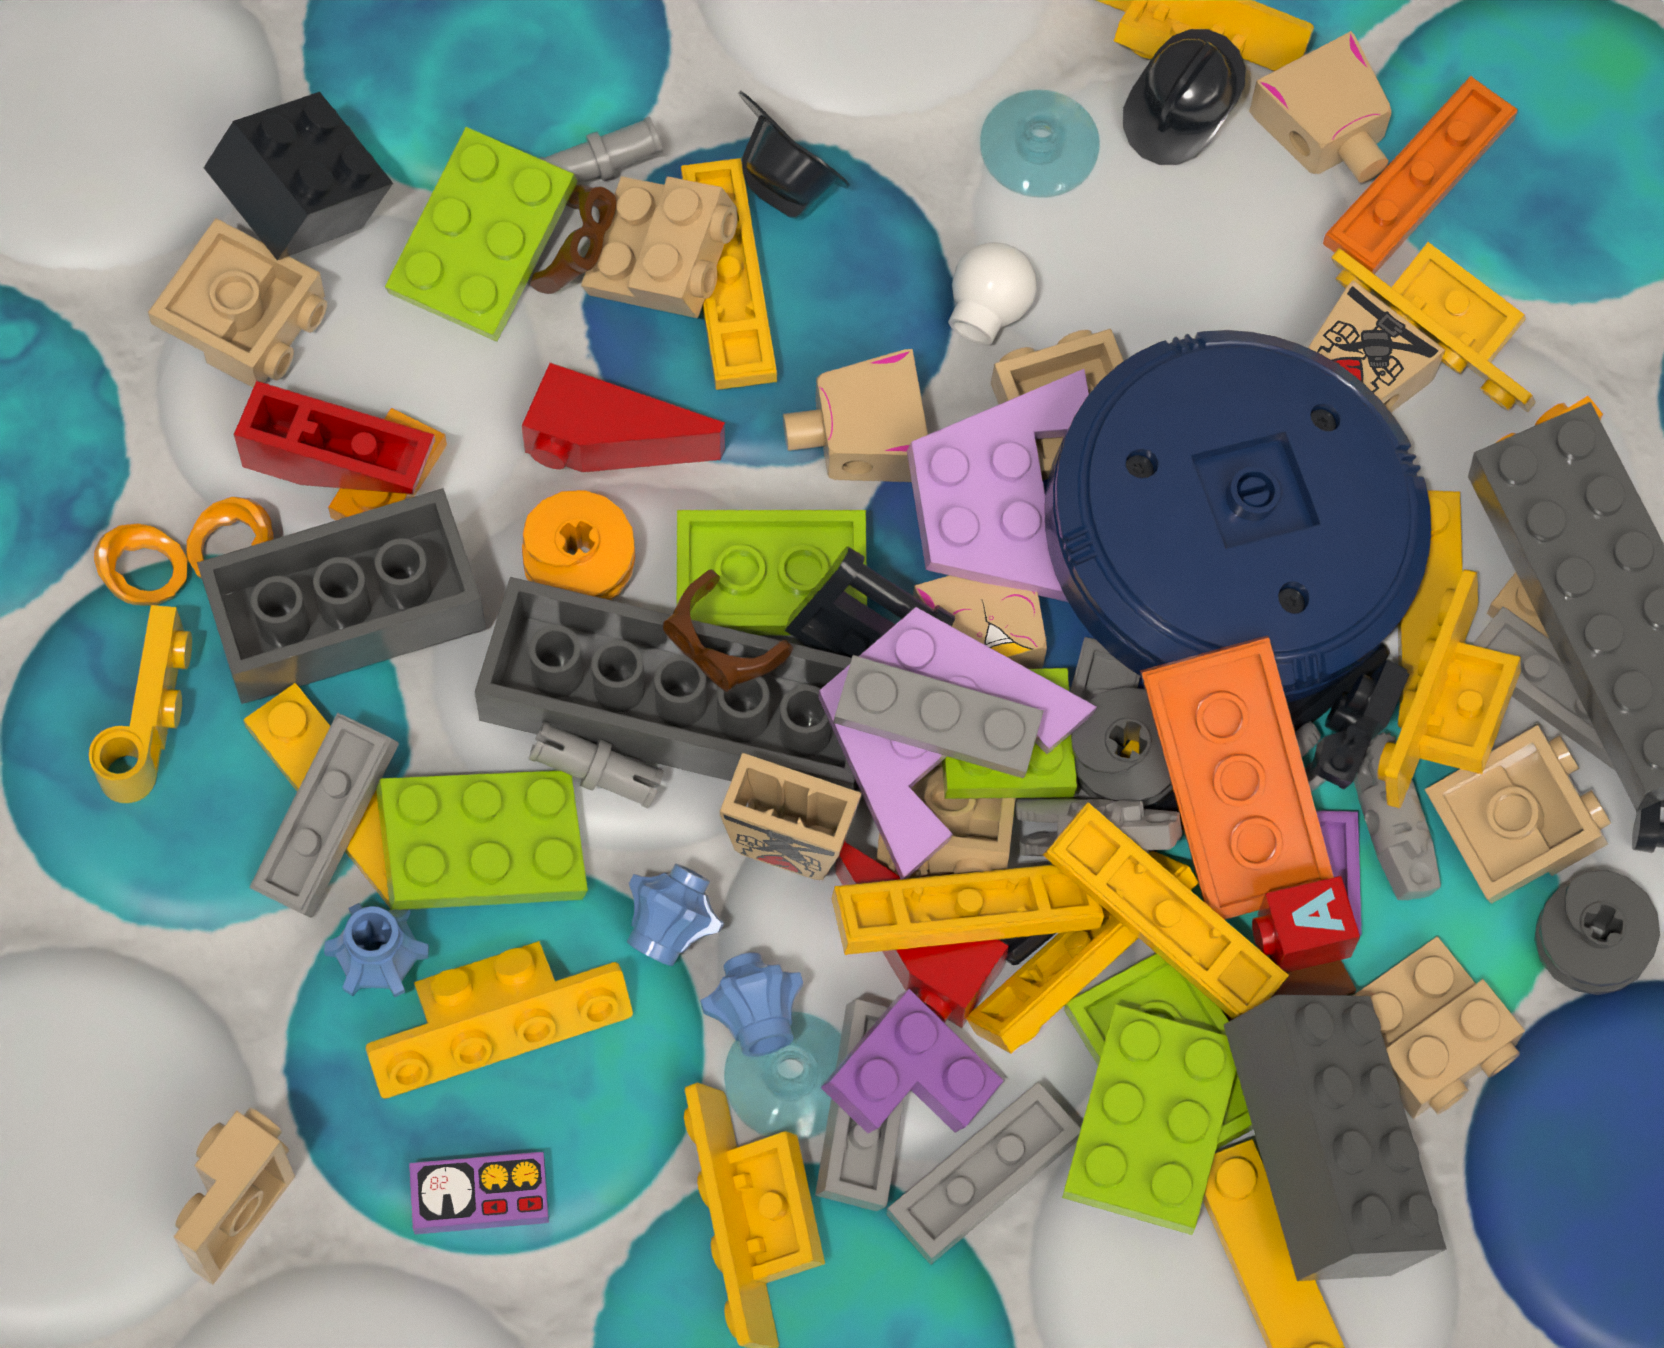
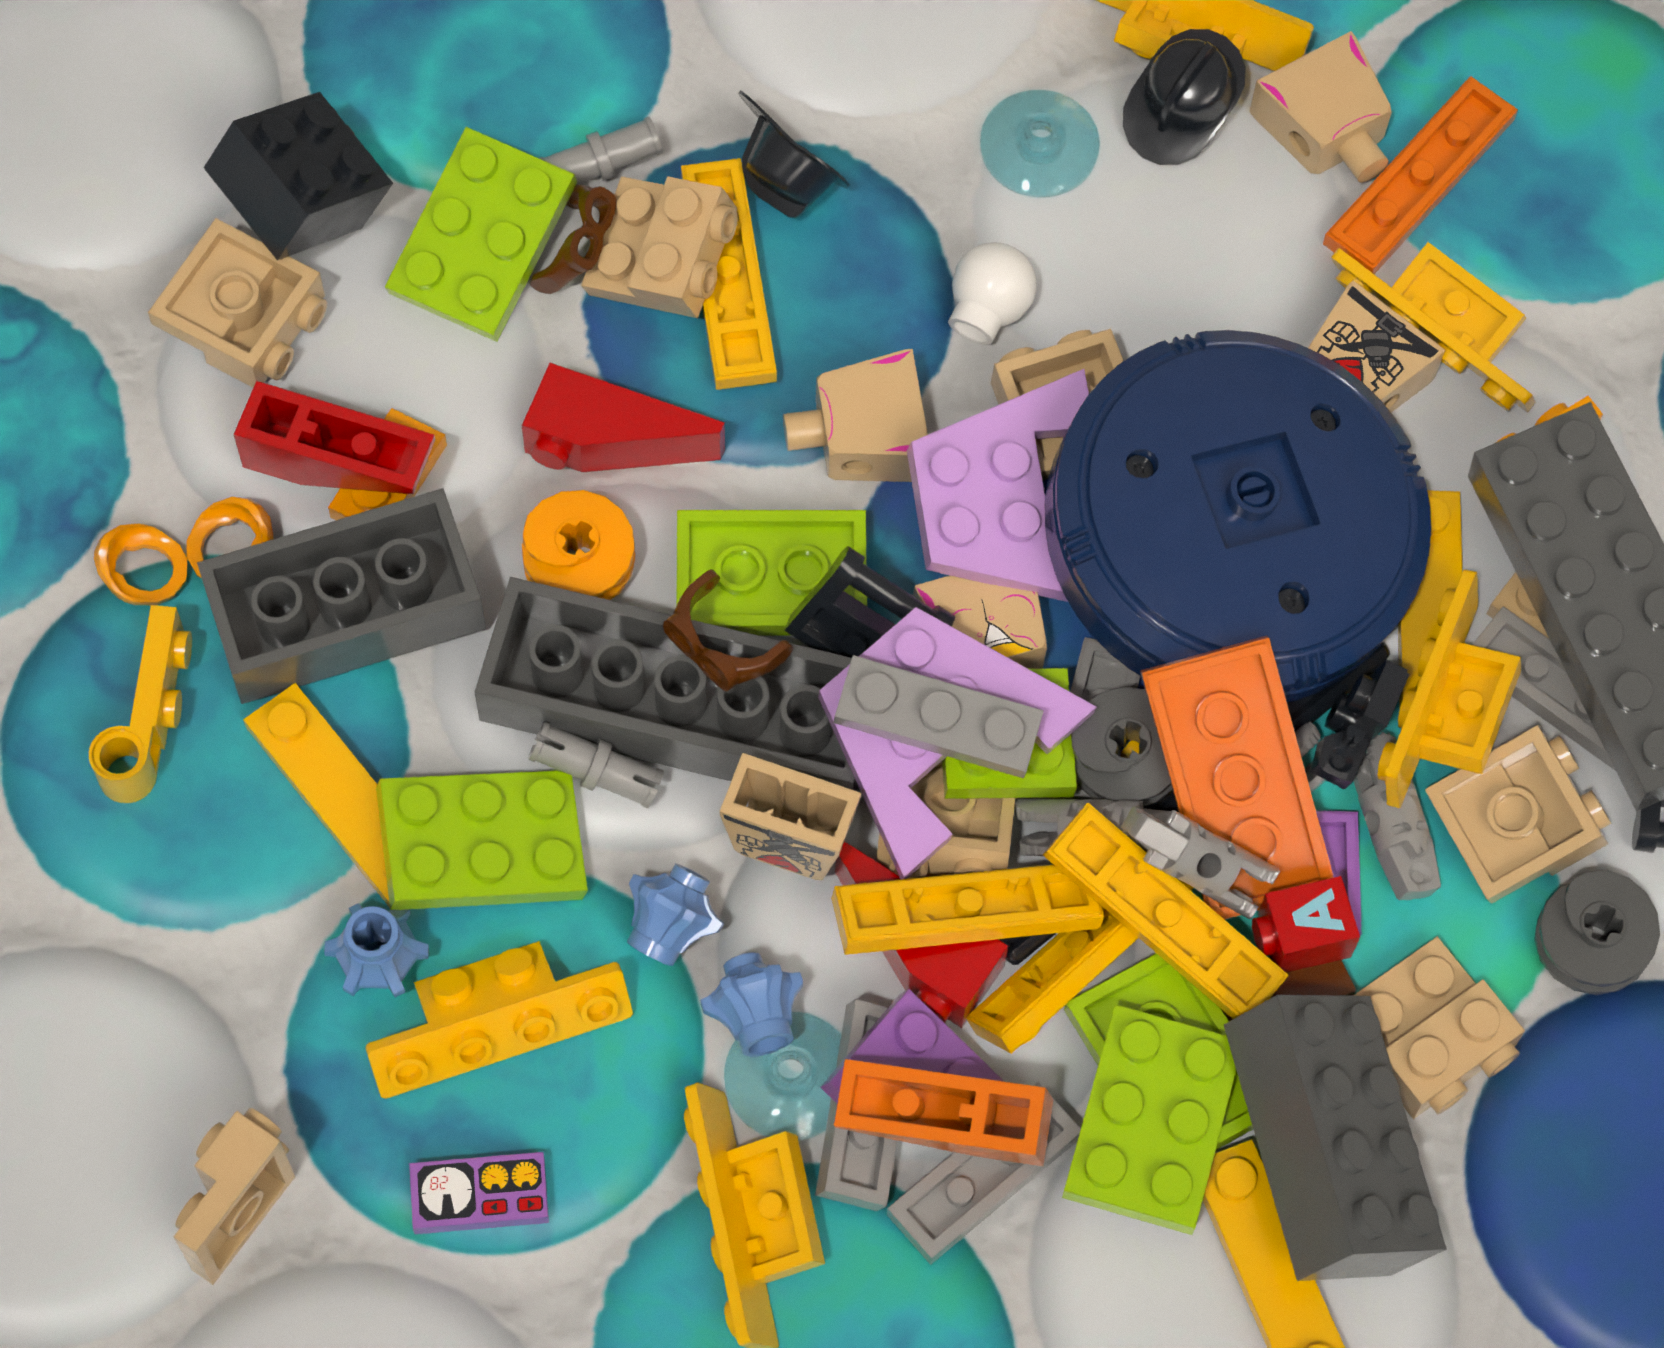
light grey tile [249,713,399,918] -> none
none -> orange slope [834,1059,1054,1167]
none -> light grey hinge [1121,806,1280,919]

